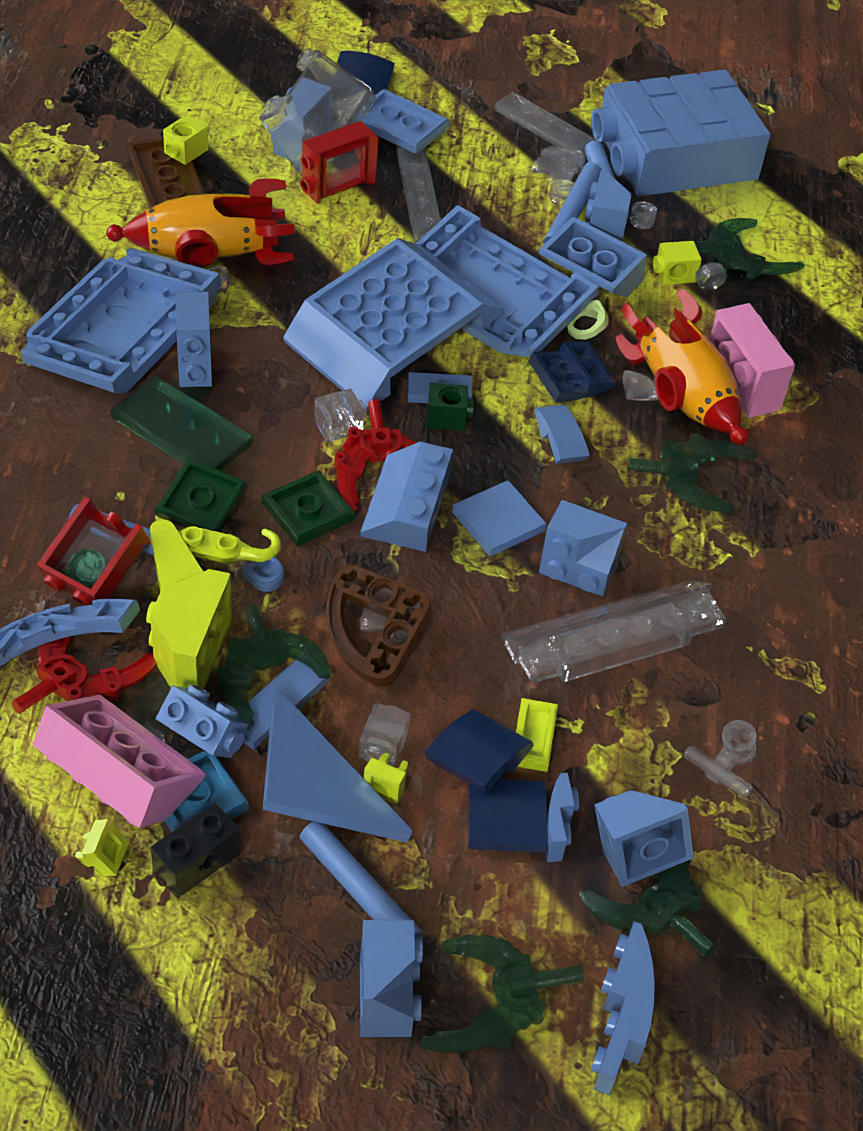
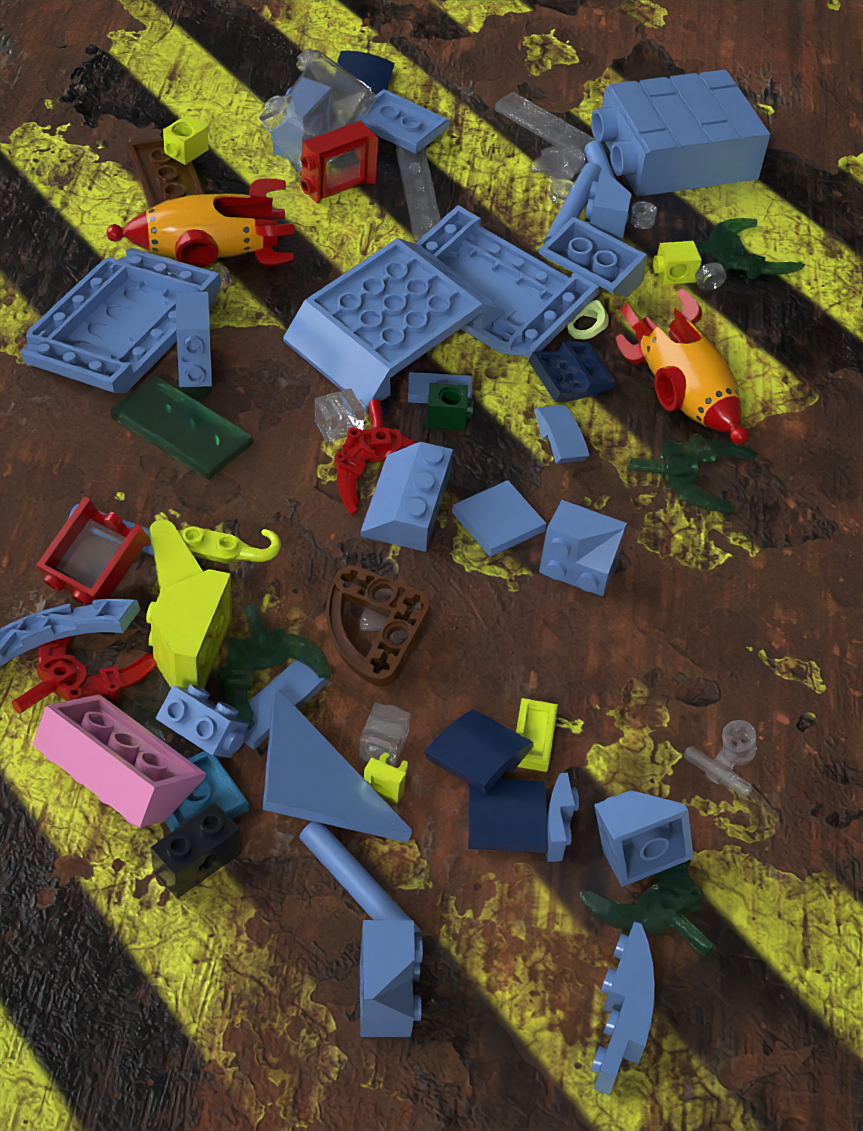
clear green tile [63,548,107,589] -> none
neon yellow tile [75,819,129,876] -> none
dark green tile [154,458,248,533] -> none
medium blue tile [242,557,284,592] -> none
dark green tile [261,470,355,547] -> none
clear green bar [419,934,584,1053] -> none
clear slope [501,580,726,683] -> none
clear tile [622,370,658,400] -> none
bright pink brick [709,303,795,418] -> none

